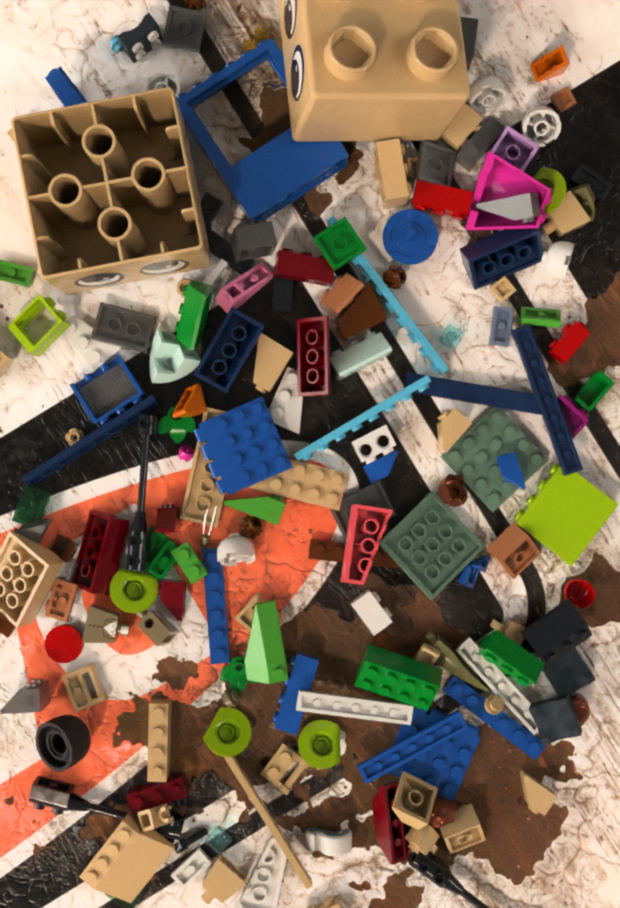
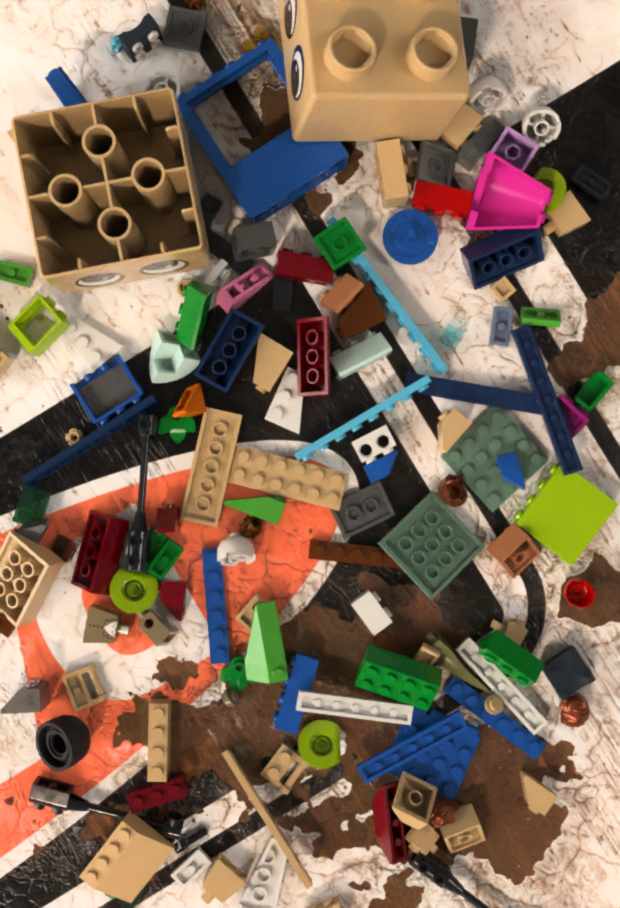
nougat bracket [45,577,79,622] -> none
red tile [45,624,84,663] -> none
dark grey tile [91,302,157,354] -> none
tan brick [137,803,174,832] -> none
bright green plate [171,541,209,585] -> none
dark pink hinge [178,445,195,462] -> none
blue hinge [193,397,293,495] -> none
piece [201,506,217,548] -> none
lime hat [203,707,251,757] -> none
clear light blue plate [205,825,233,855] -> none
white animal [305,828,352,856] -> none
coral wedge [340,504,393,585] -> none
reddish brown gear [383,265,407,289] -> none
blue slope [458,555,491,589] -> none
slope [476,192,541,223] -> none
black slope [521,599,592,669] -> none
black brick [529,694,582,745] -> none
orange slope [530,45,570,83] -> none
white cylinder [541,241,574,280] -> none
red brick [547,321,591,365] -> none
nougat tile [550,86,577,114] -> none
olive plate [570,183,596,222] -> none

